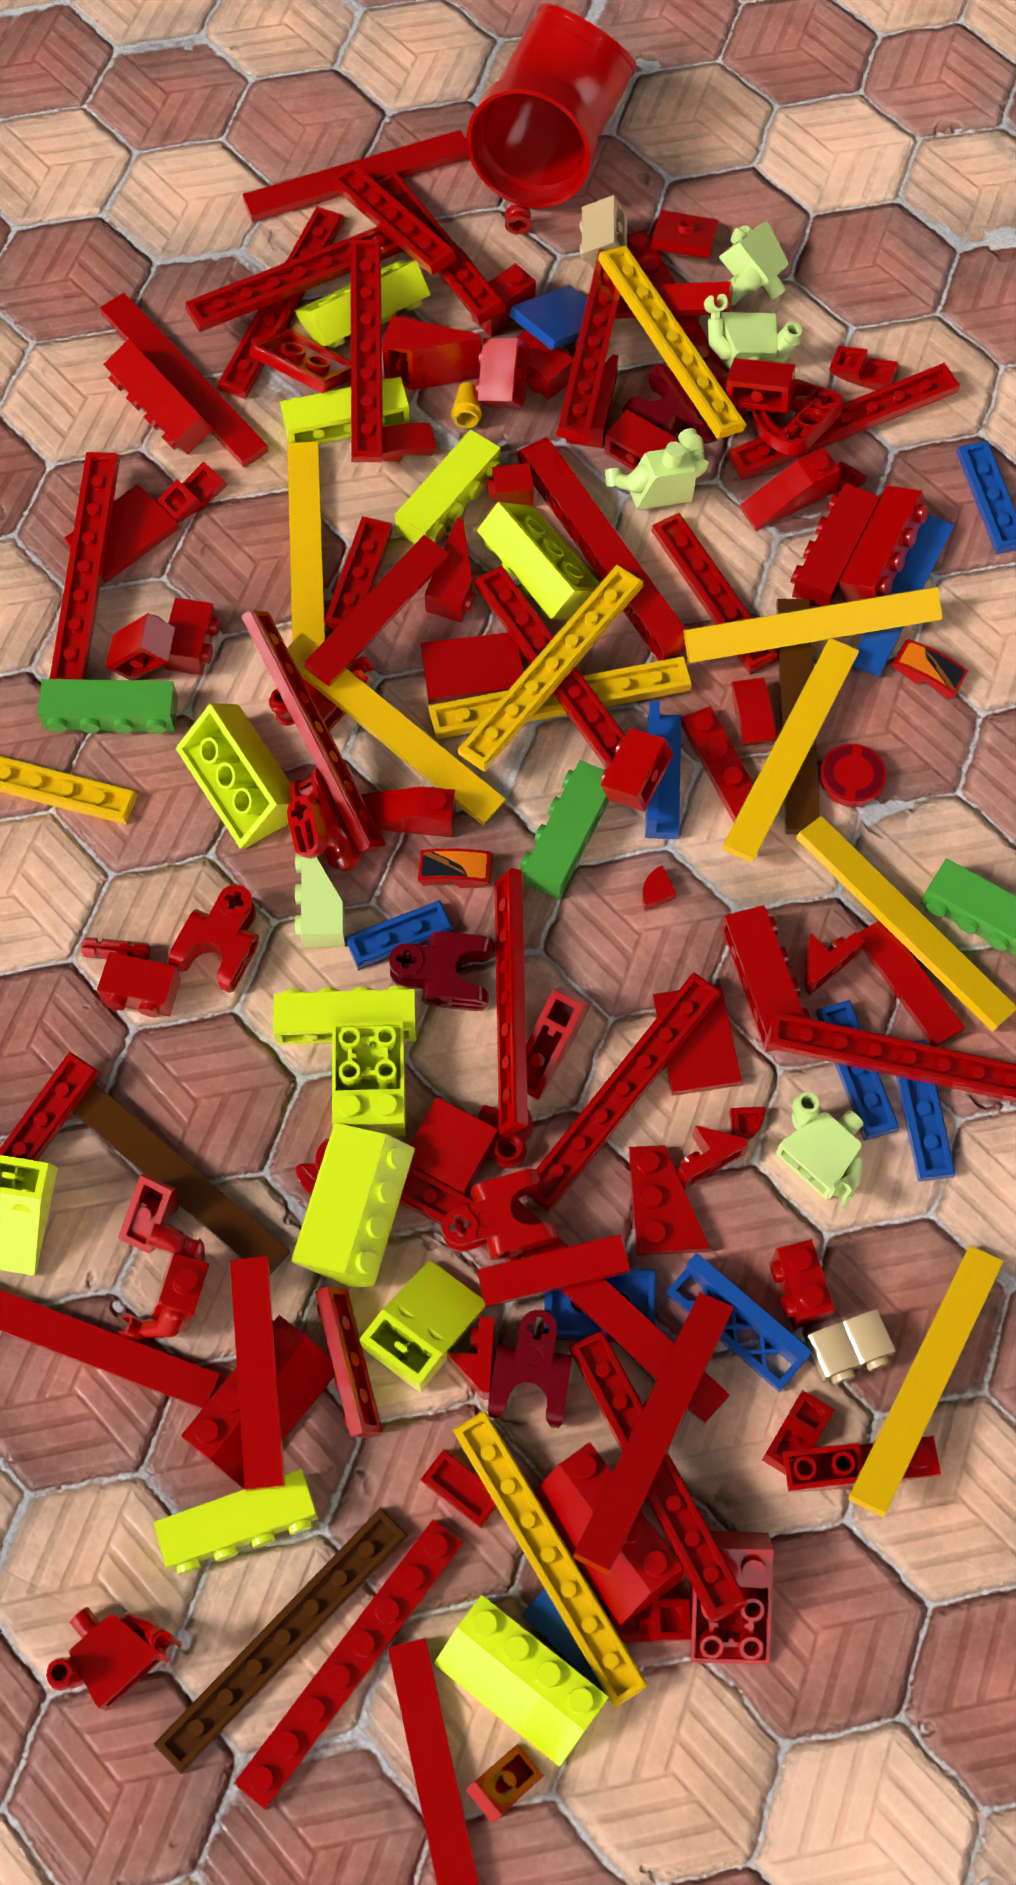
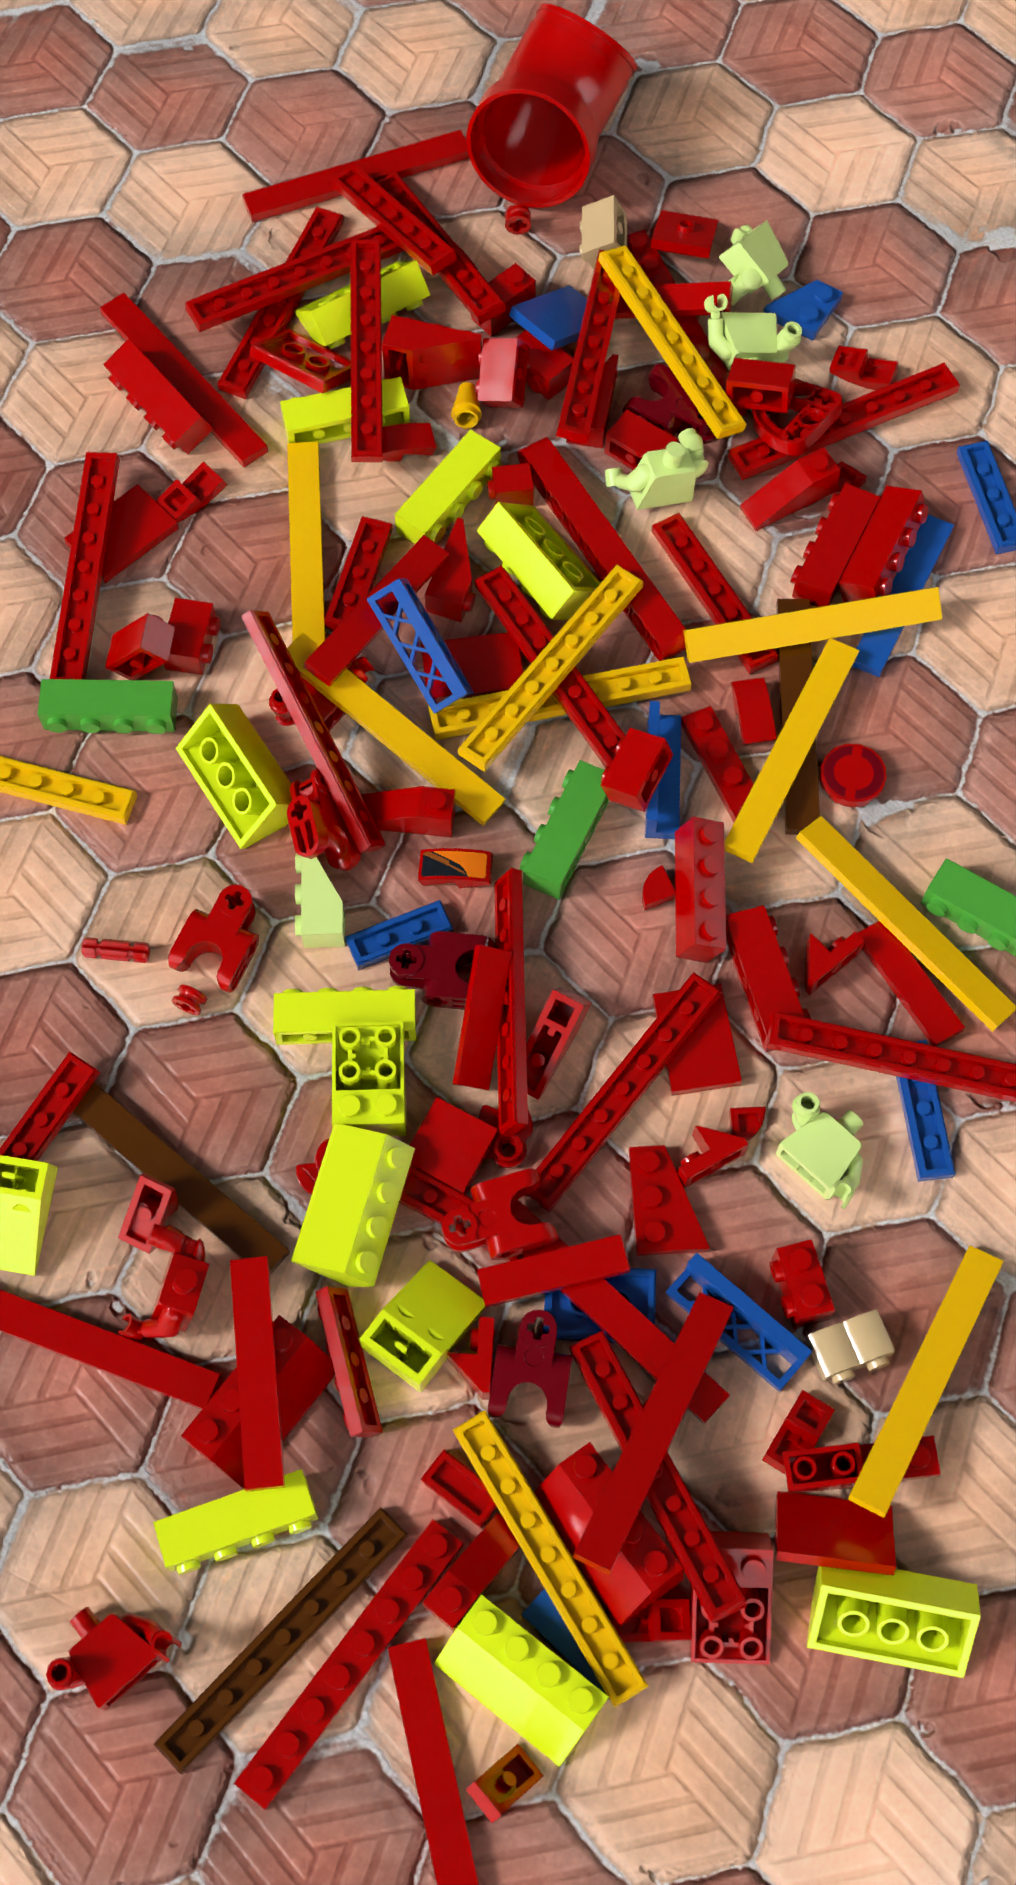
red brick [97,952,181,1018] -> none
blue tile [816,1000,900,1141] -> none
slope [891,639,968,699] -> none
none -> red bush [171,985,208,1016]
none -> blue fence [367,578,474,714]
none -> red slope [422,1513,520,1632]
none -> red tile [452,945,512,1091]
none -> red brick [675,816,726,963]
none -> blue wing [763,280,843,341]
none -> red tile [775,1491,896,1576]
none -> neon yellow slope [807,1566,981,1678]

